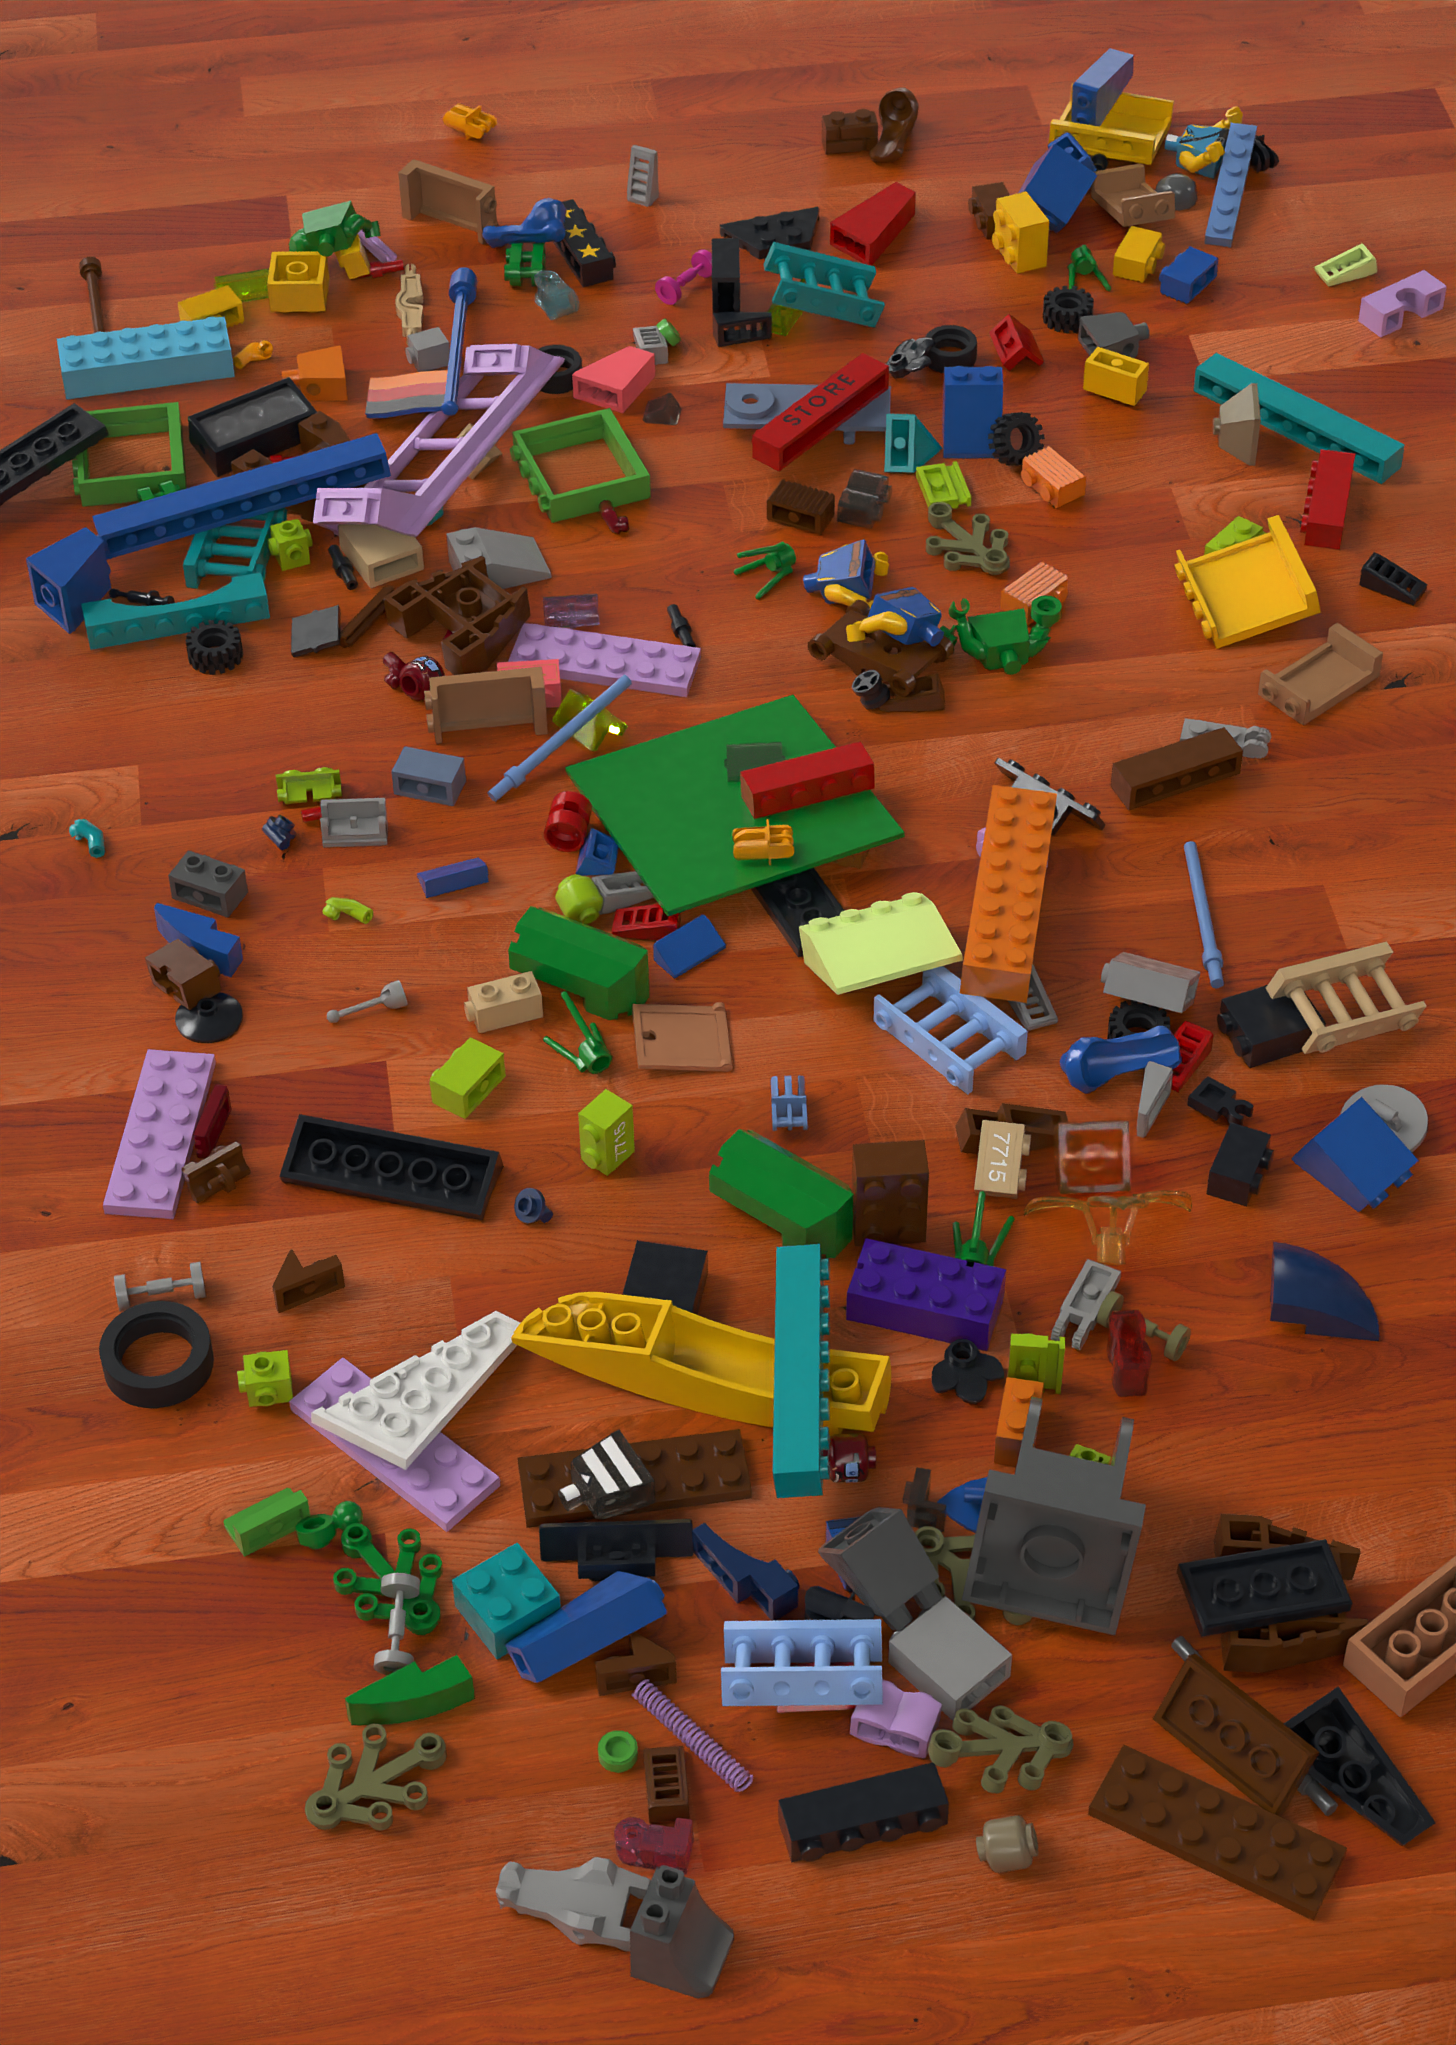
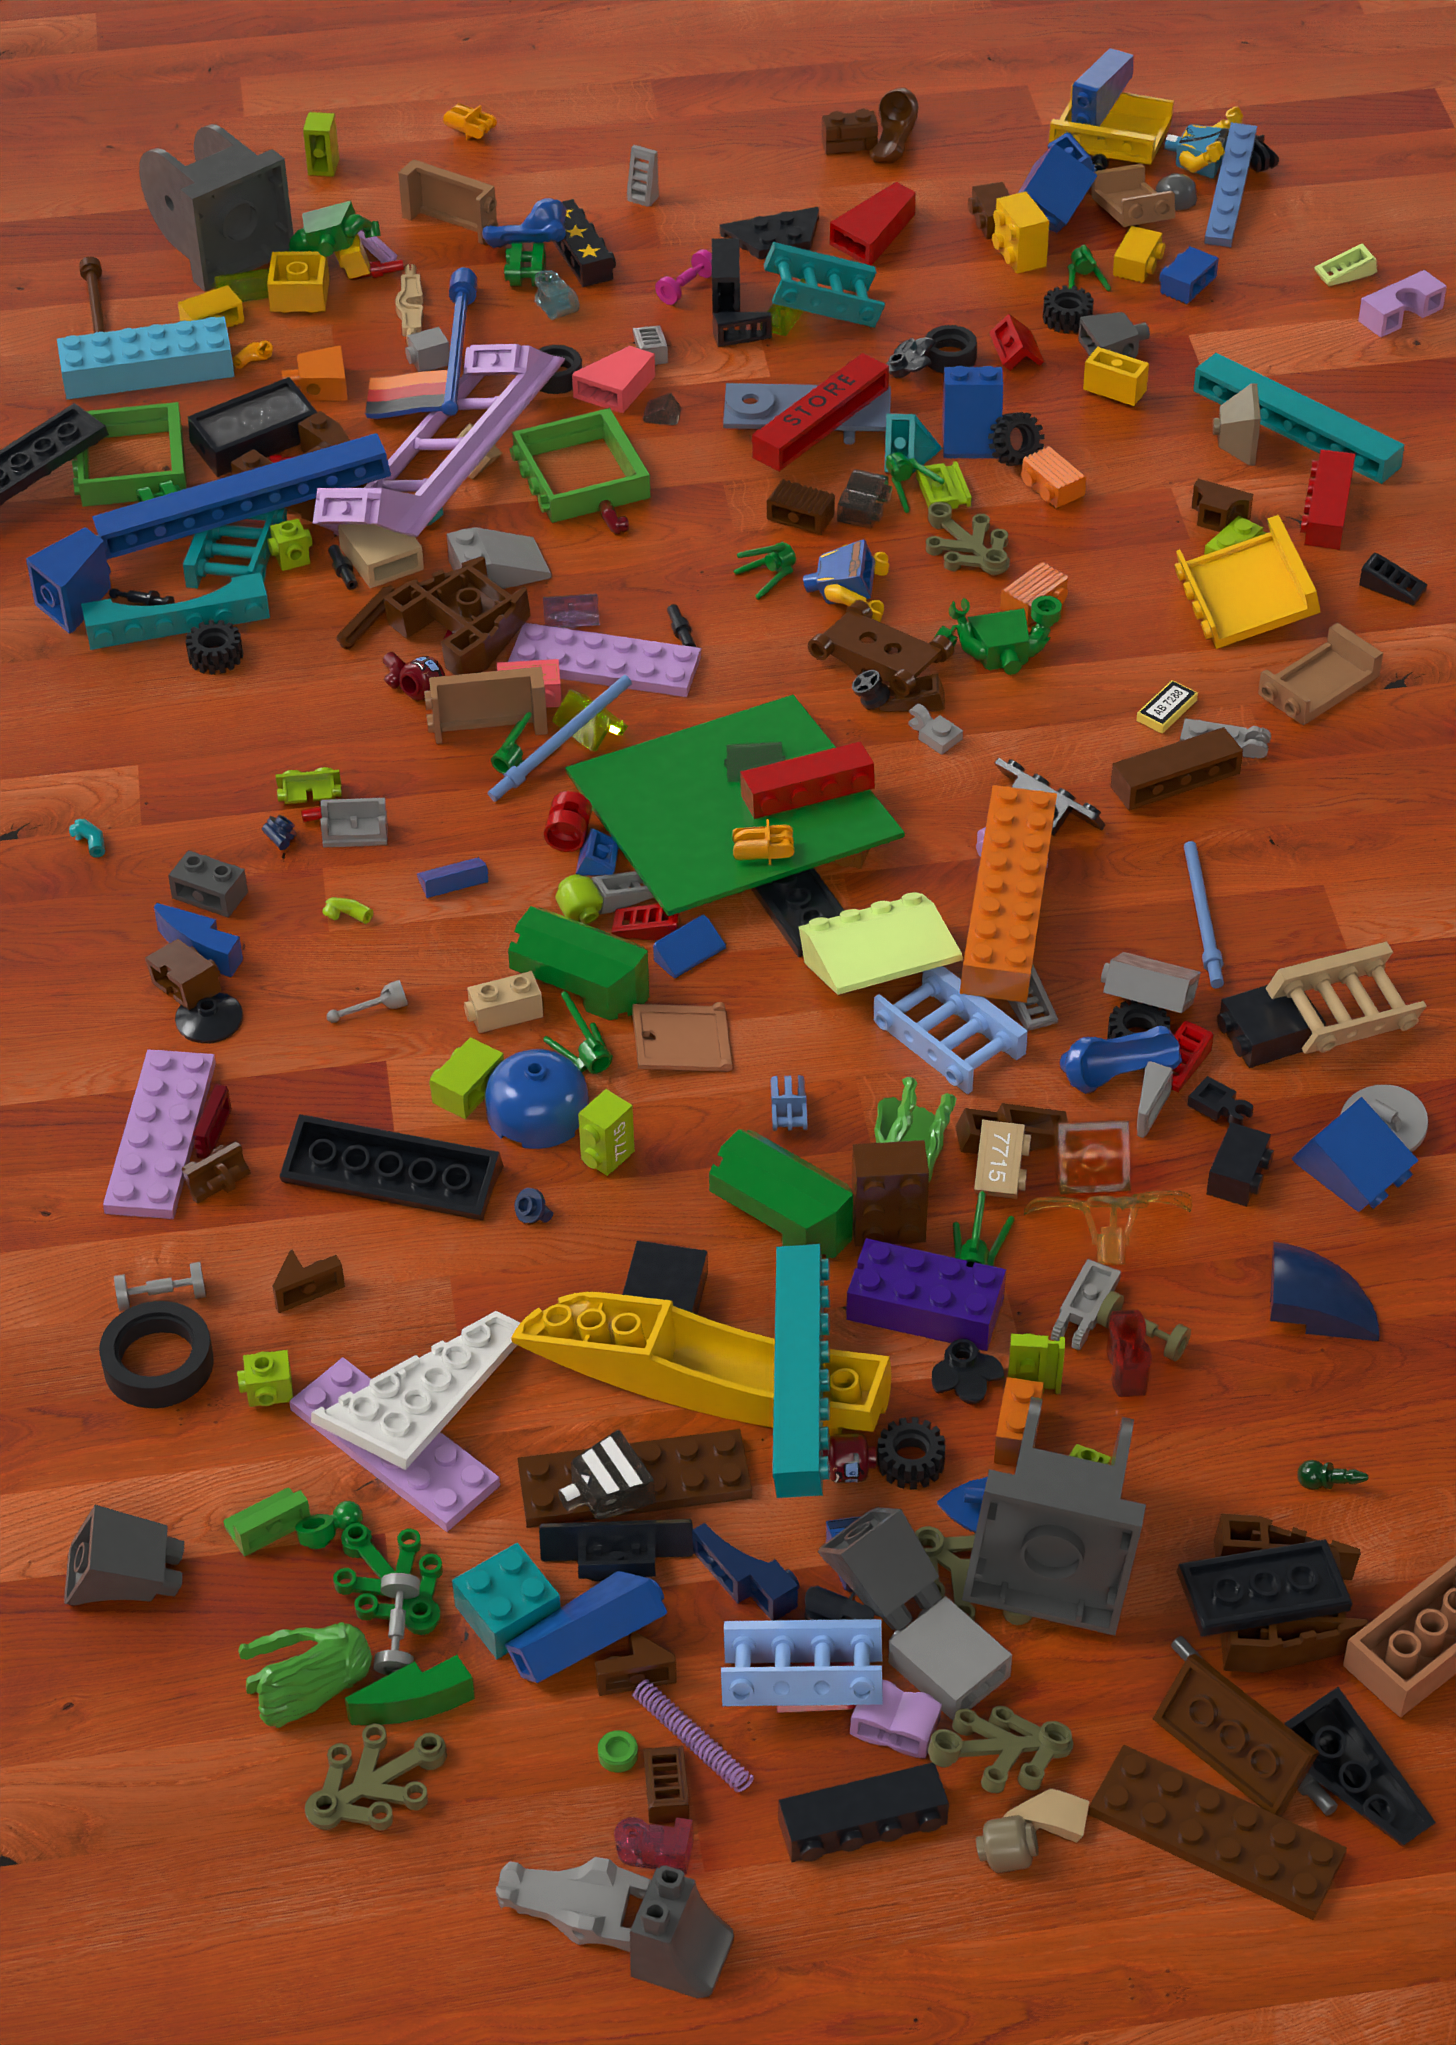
black piece [291,605,341,658] -> none
sand blue brick [391,746,466,806] -> none
bright green tile [656,318,682,347] -> none
torso [846,587,944,646] -> none
clear smoke bracket [903,1467,947,1532] -> none
none -> dark grey hips [64,1505,184,1606]
none -> dark grey piece [139,124,293,291]
none -> bright green hair [239,1622,372,1728]
none -> lime brick [303,112,339,176]
none -> blue cylinder [485,1049,589,1149]
none -> green plant [491,712,532,775]
none -> bright green hair [874,1077,957,1182]
none -> black tyre [877,1417,946,1490]
none -> green plant [886,452,945,513]
none -> light grey plate [908,704,963,755]
none -> tan slope [1003,1788,1089,1843]
none -> tile [1136,680,1198,734]
none -> reddish brown brick [1191,479,1254,532]
none -> dark green bar [1297,1460,1369,1490]

